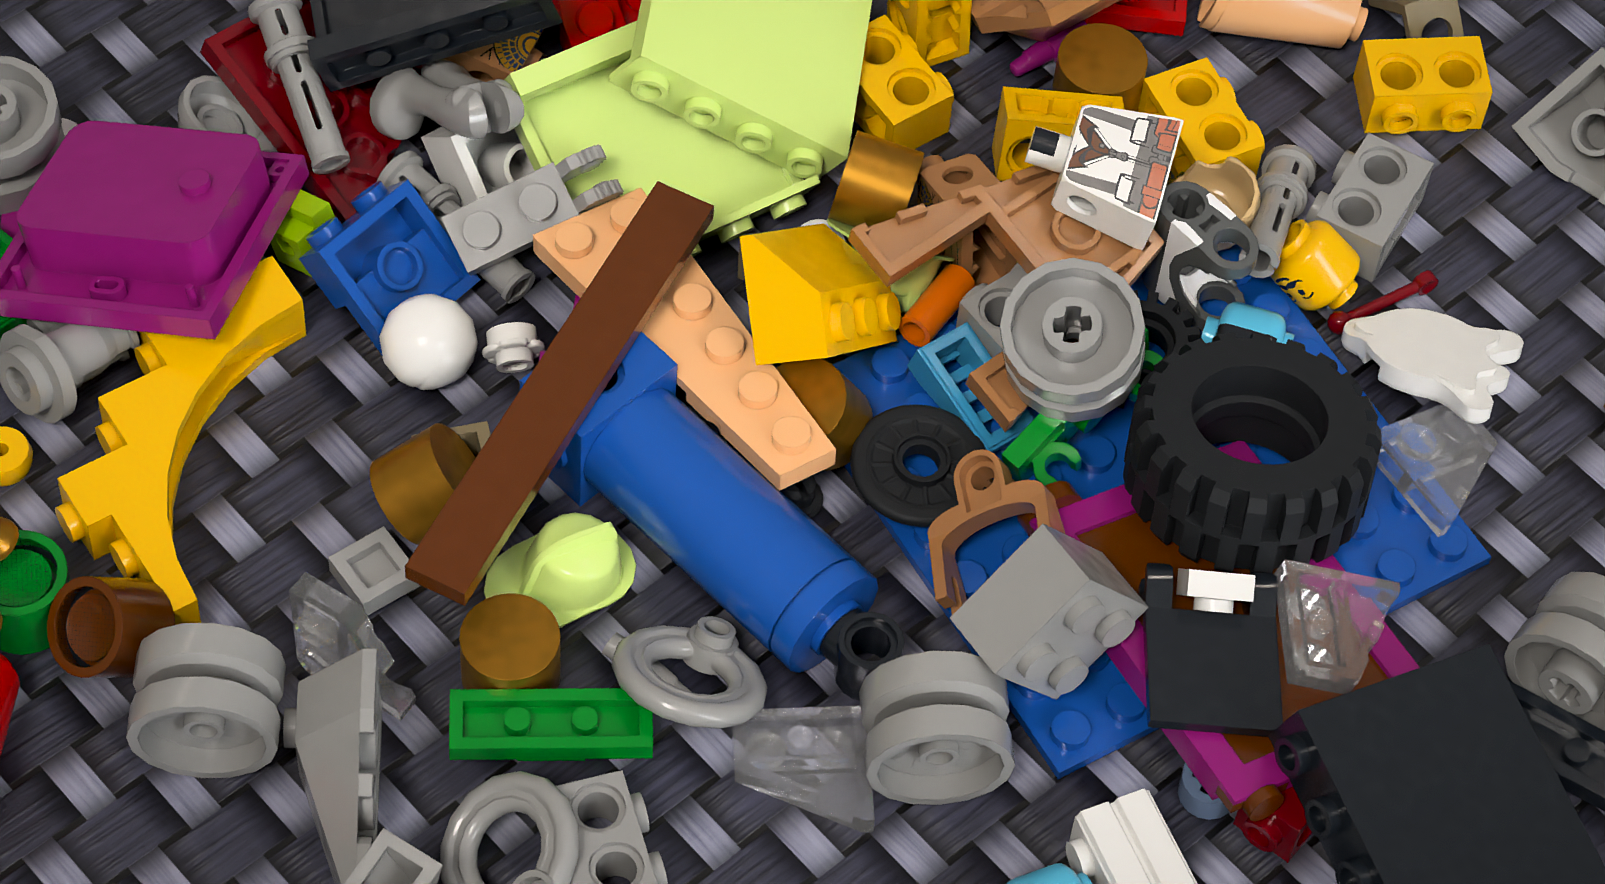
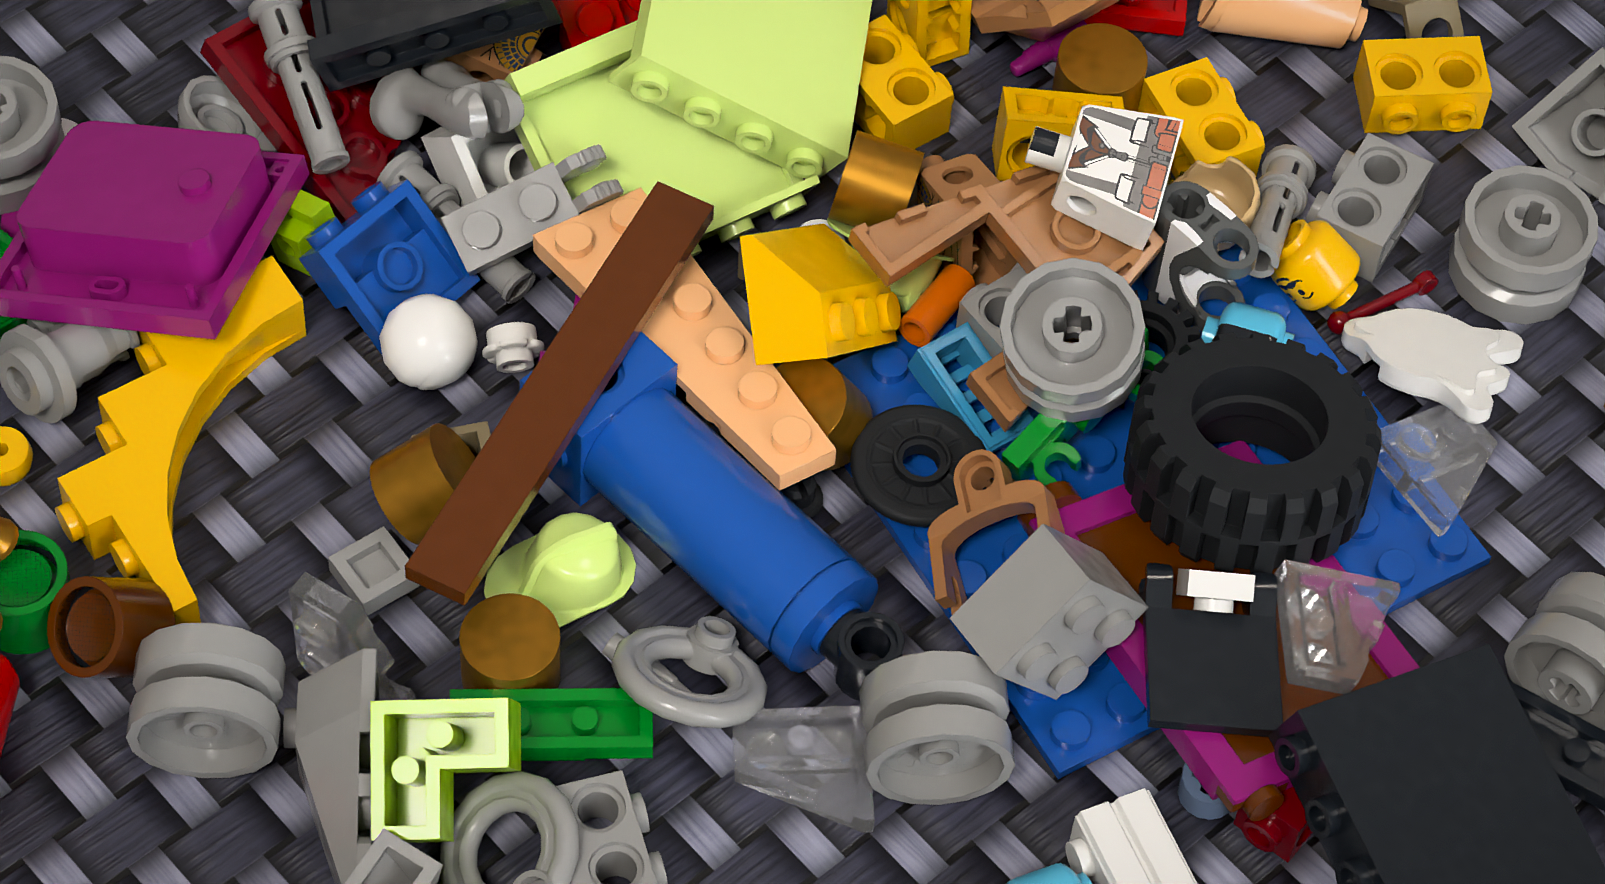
none -> brick [370,698,521,843]
none -> light grey wheel [1448,165,1598,325]

